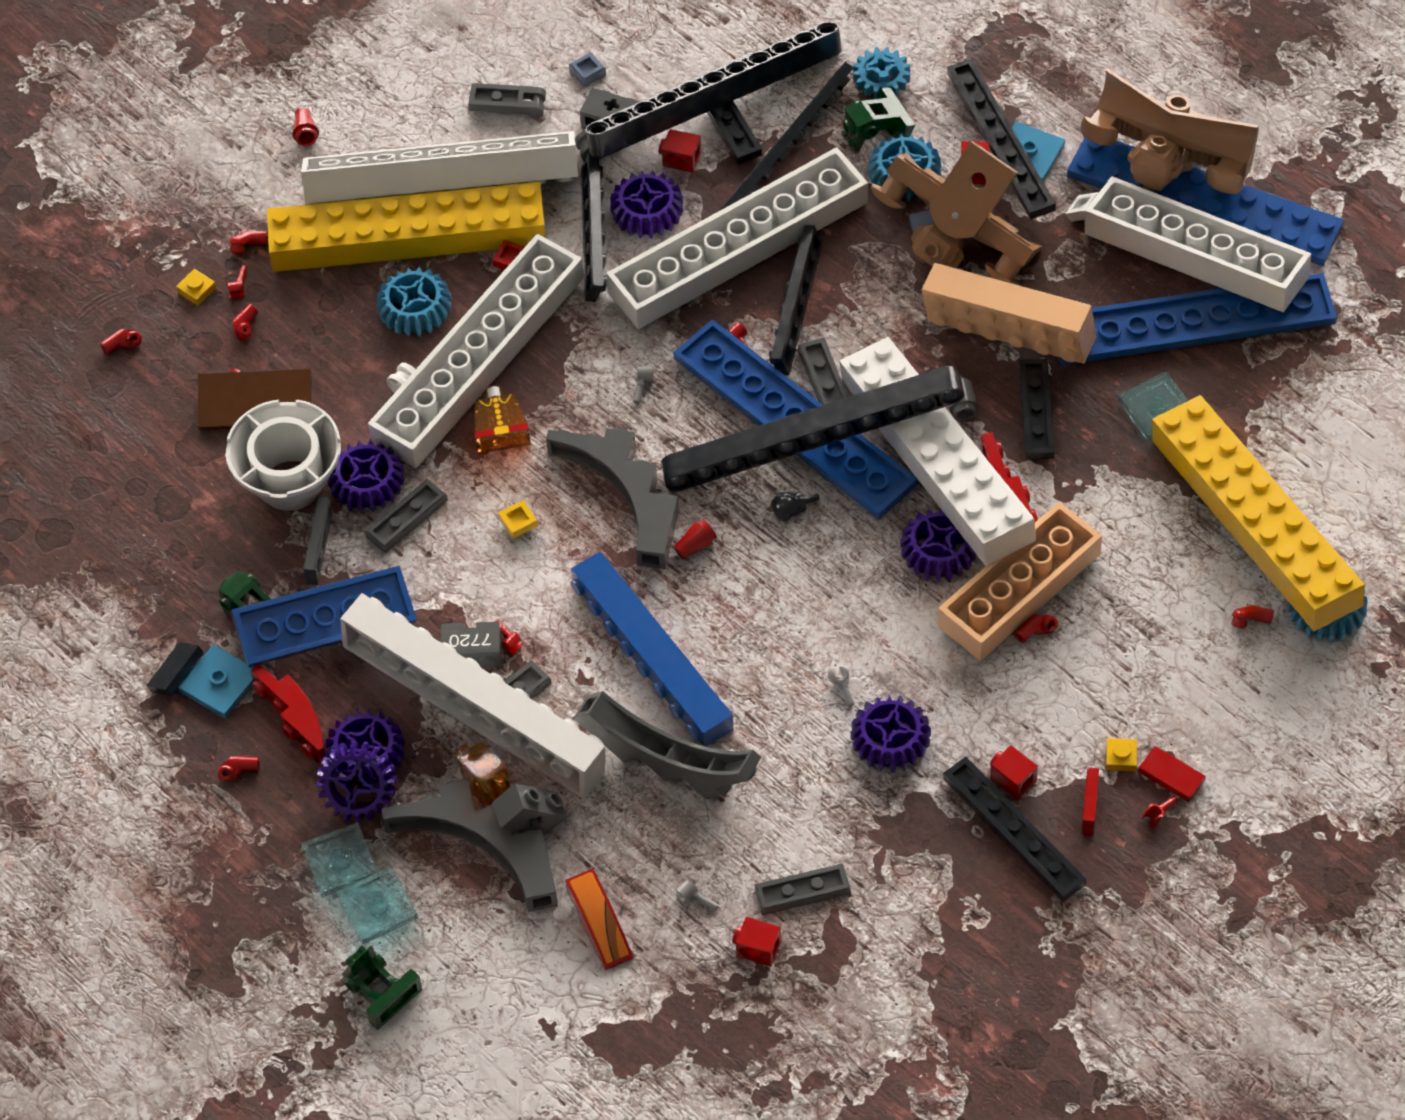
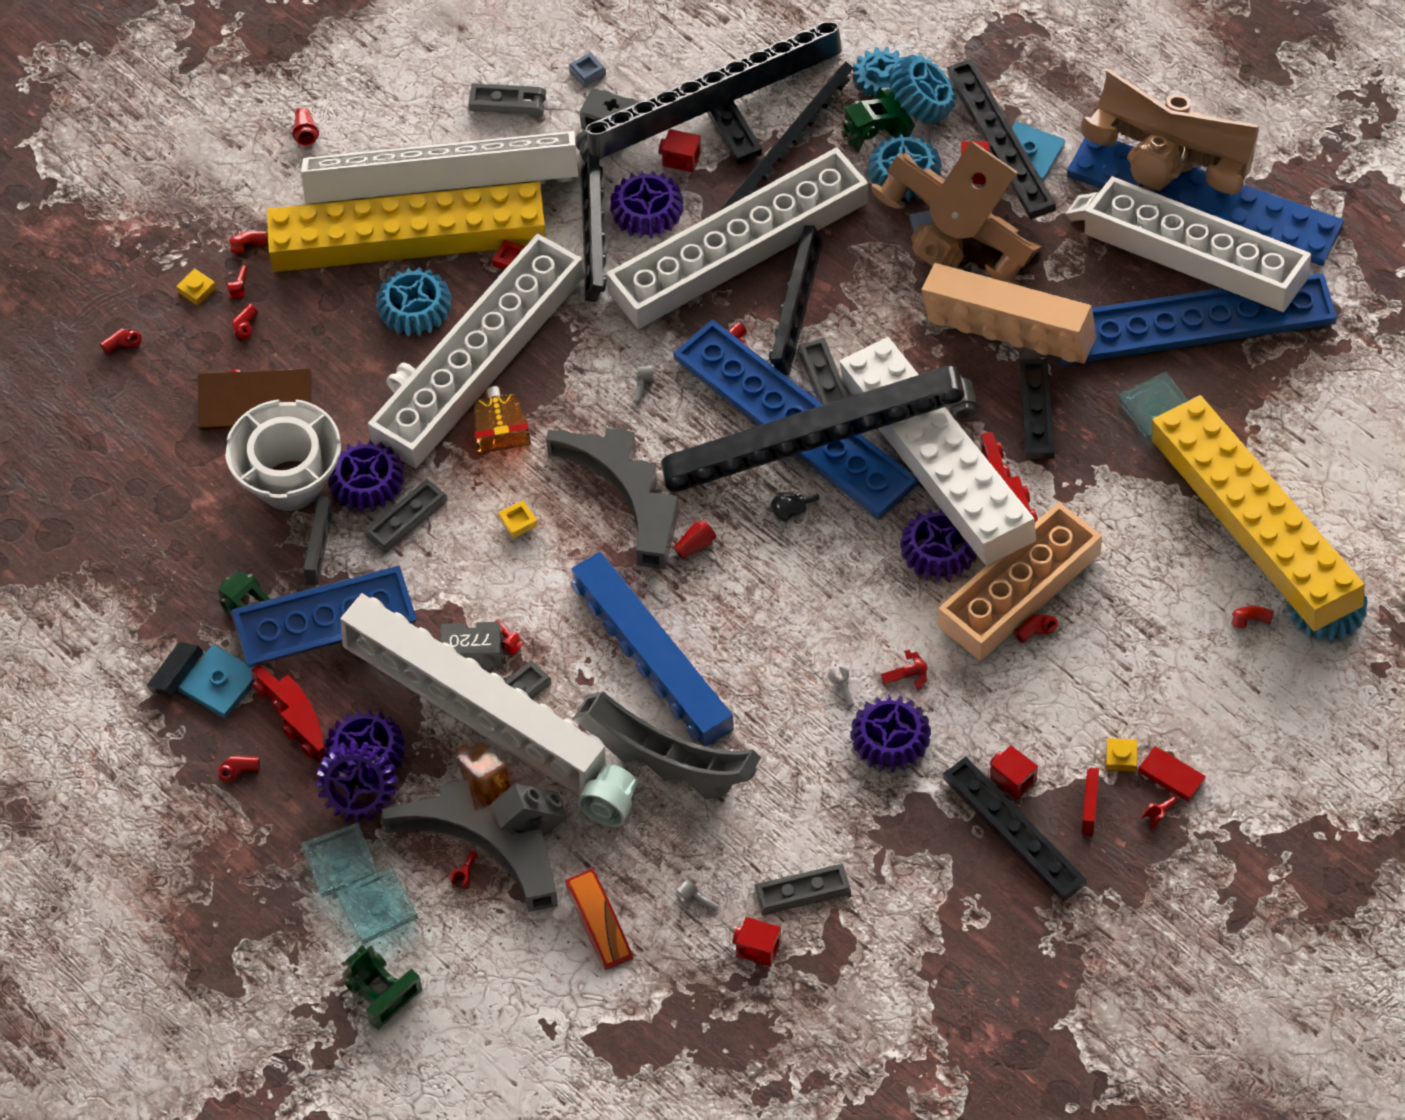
none -> red hand [450,851,477,889]
none -> light aqua piece [577,764,637,827]
none -> red piece [881,649,928,690]
none -> dark azure gear [888,54,957,125]

